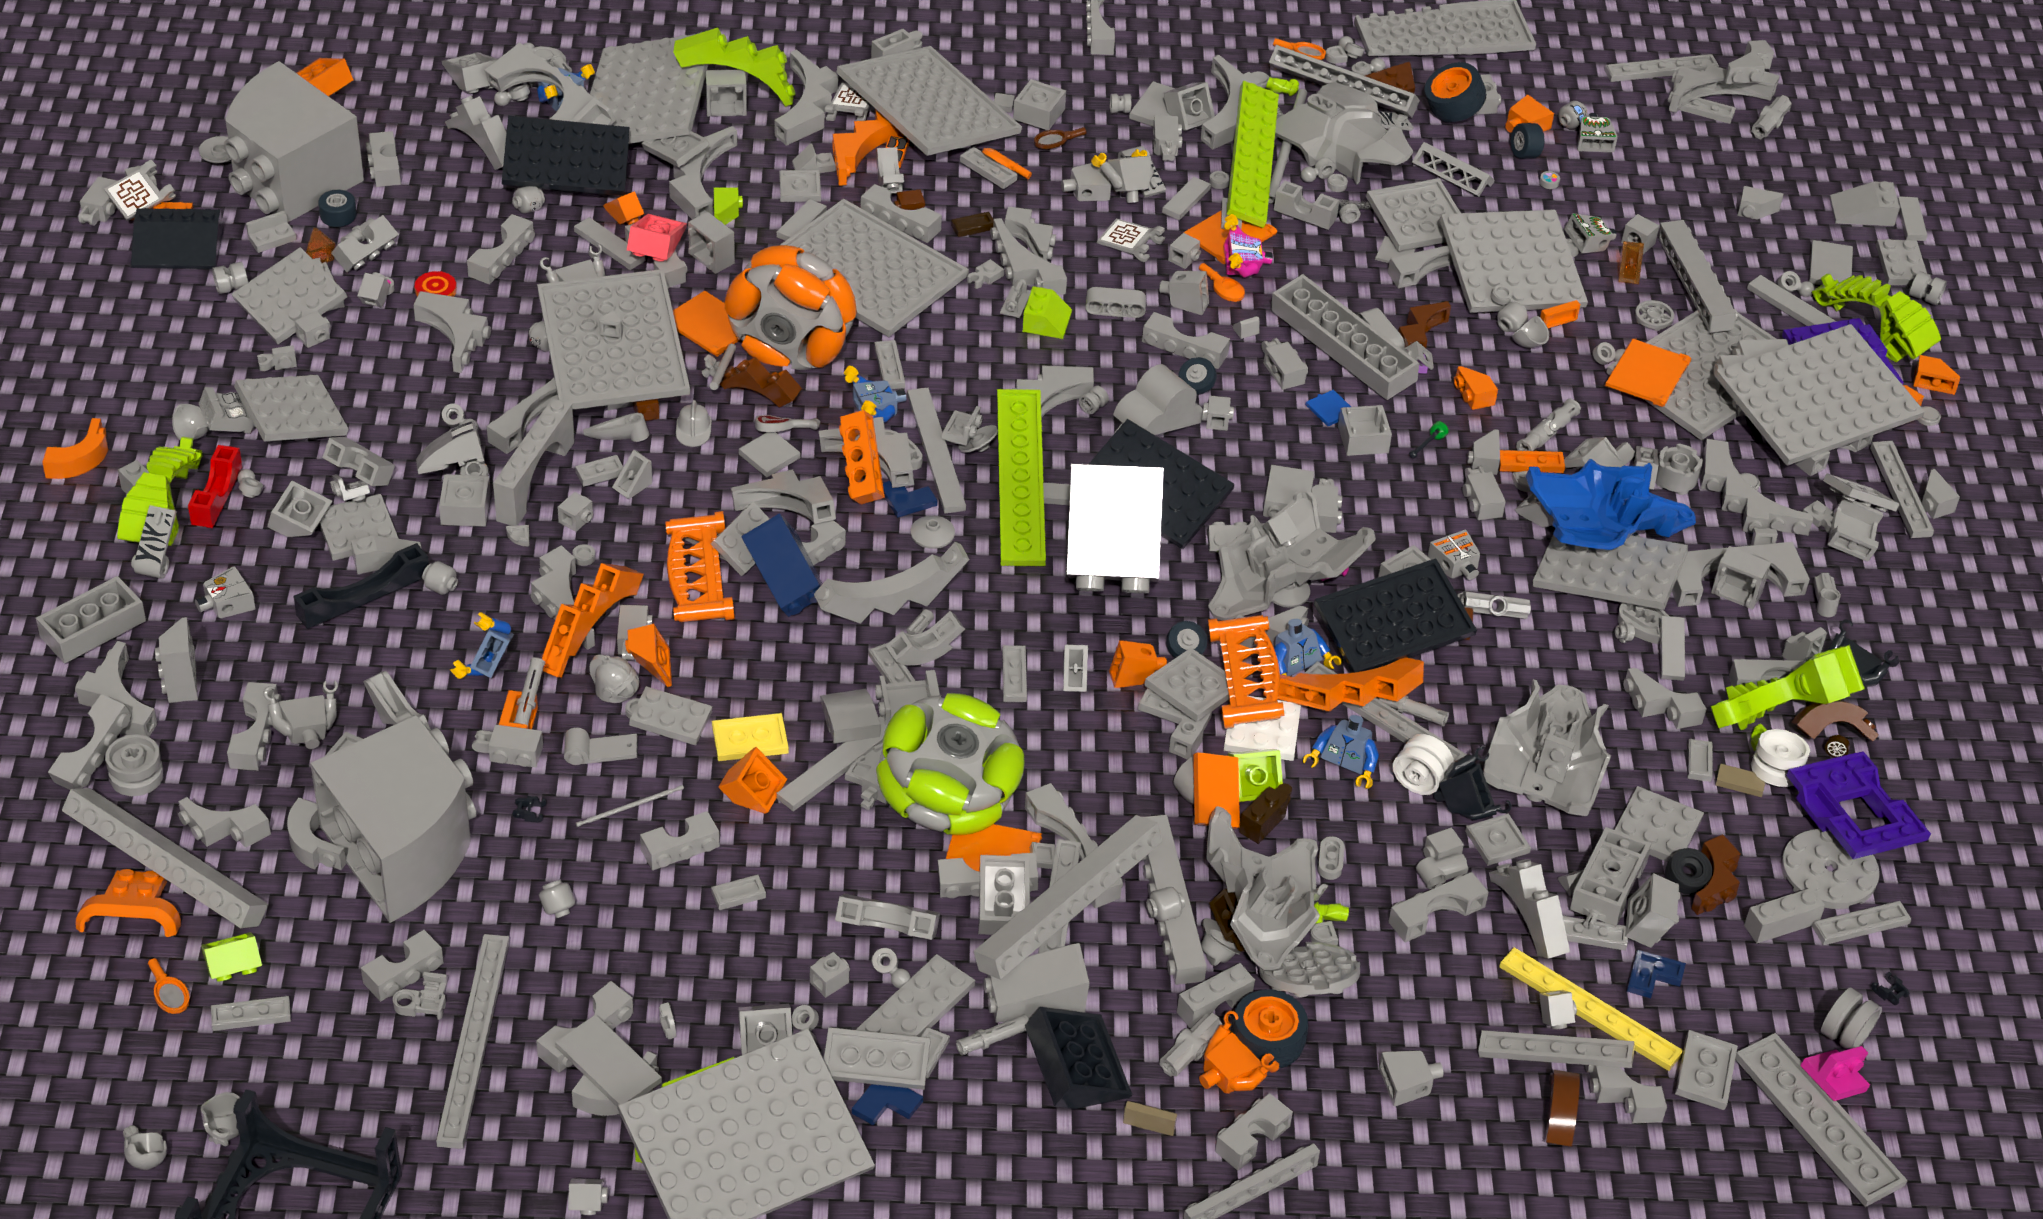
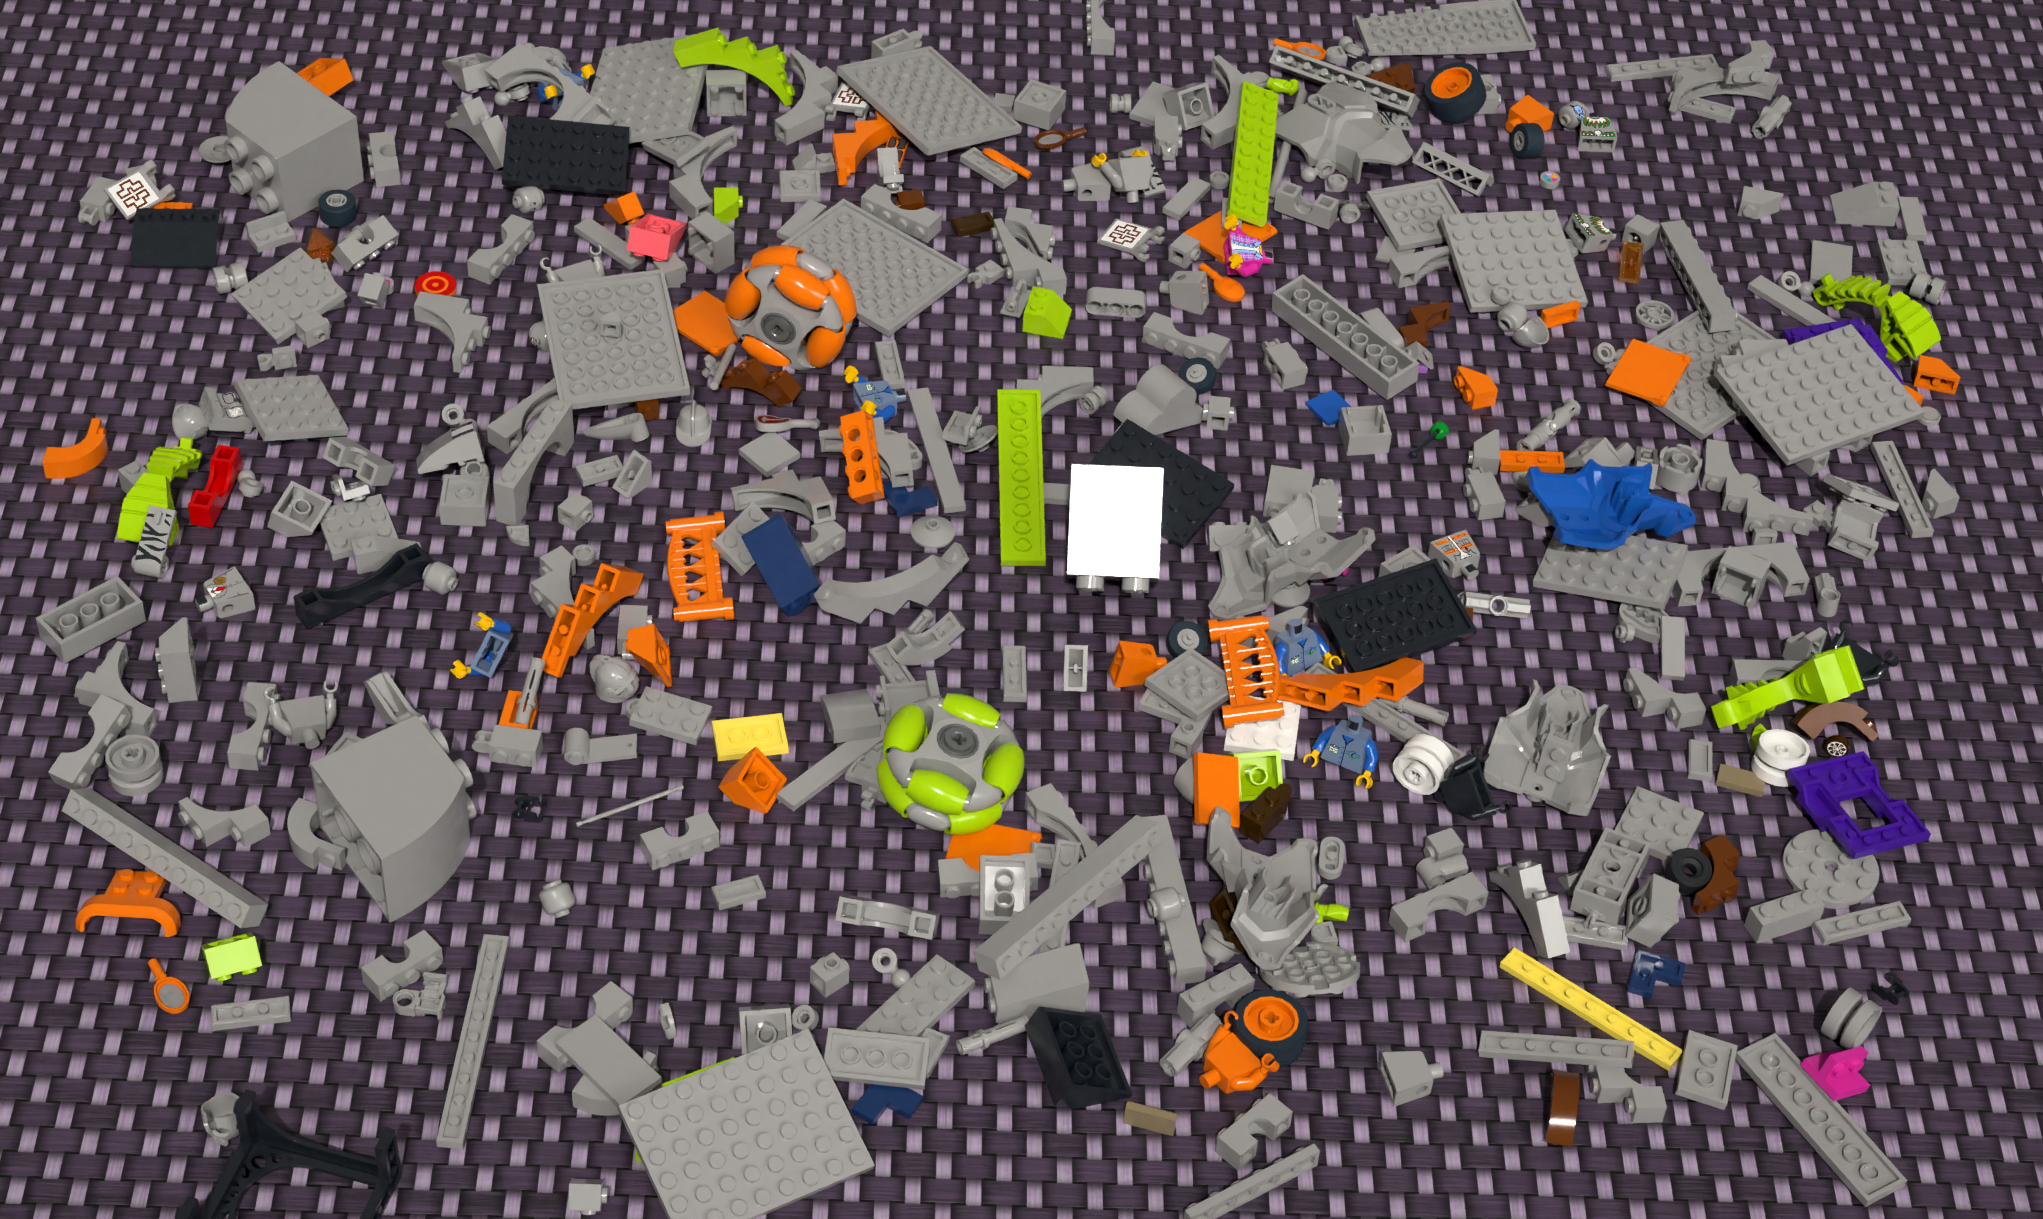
light grey hair [123,1125,167,1170] -> none
light grey slope [1232,316,1259,339] -> none
light grey tile [1465,814,1531,866] -> none
brick [1539,990,1577,1029] -> none

